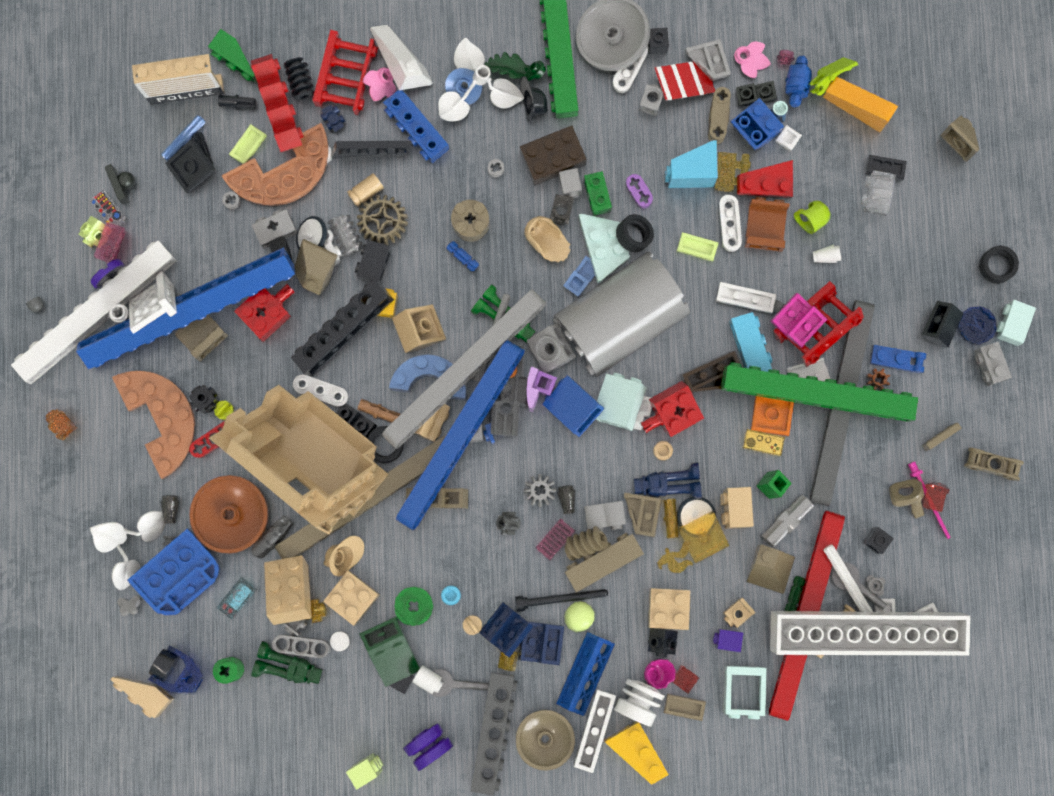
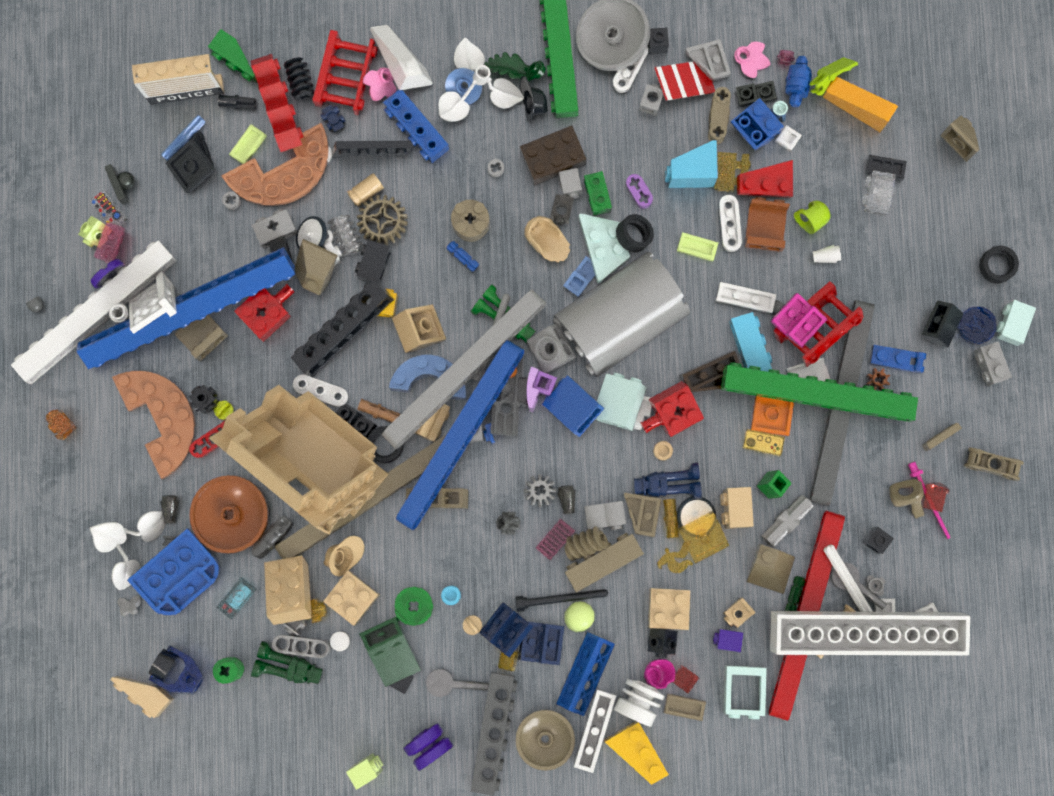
white brick [412,665,444,694] -> none

